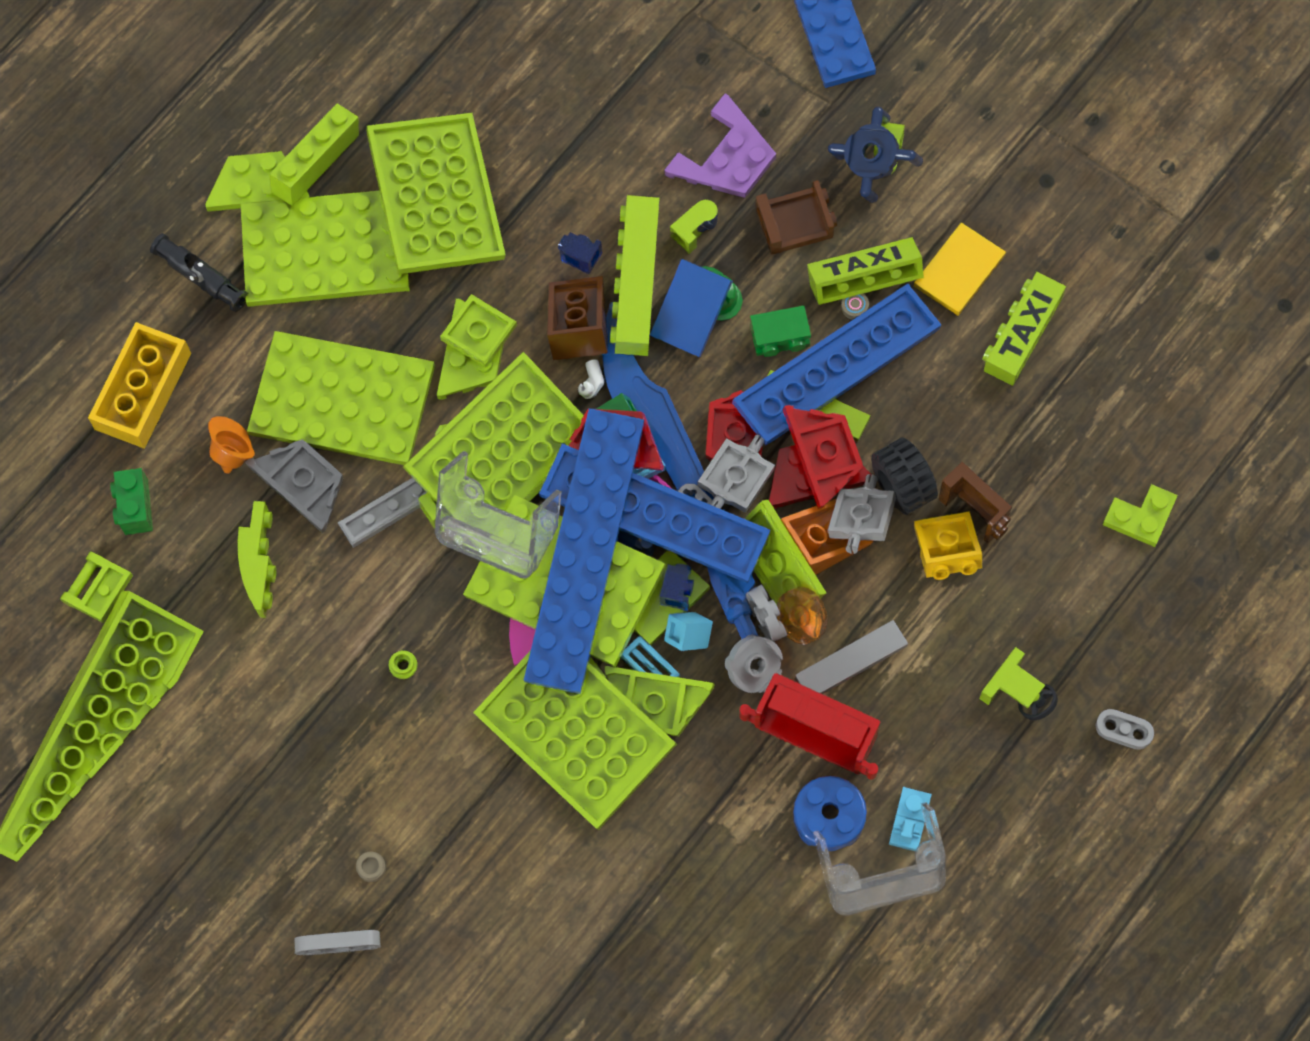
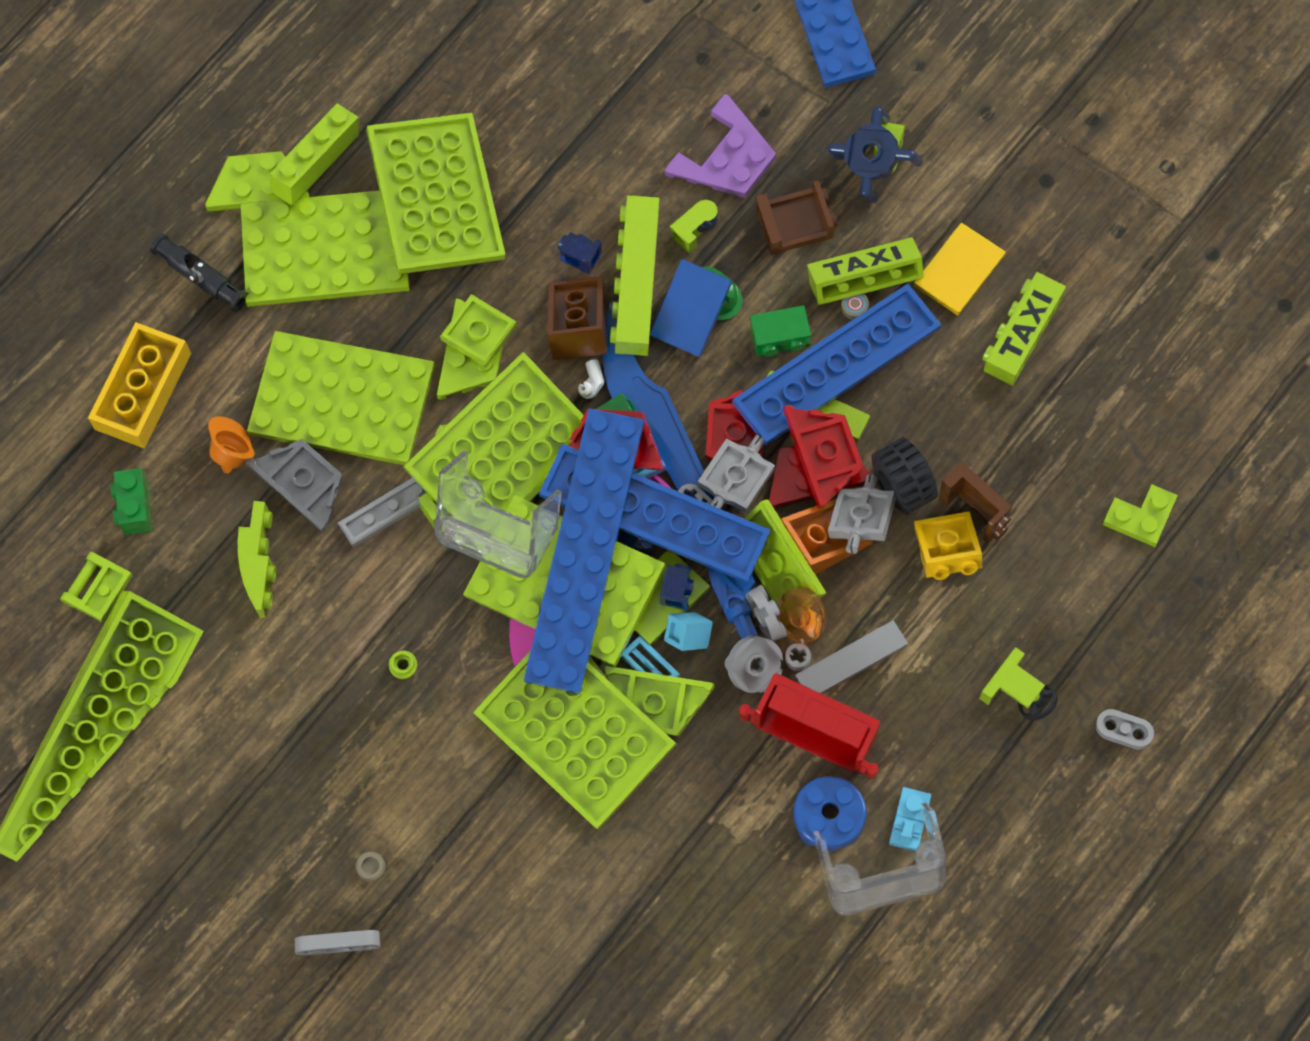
none -> light grey bush [785,643,811,671]

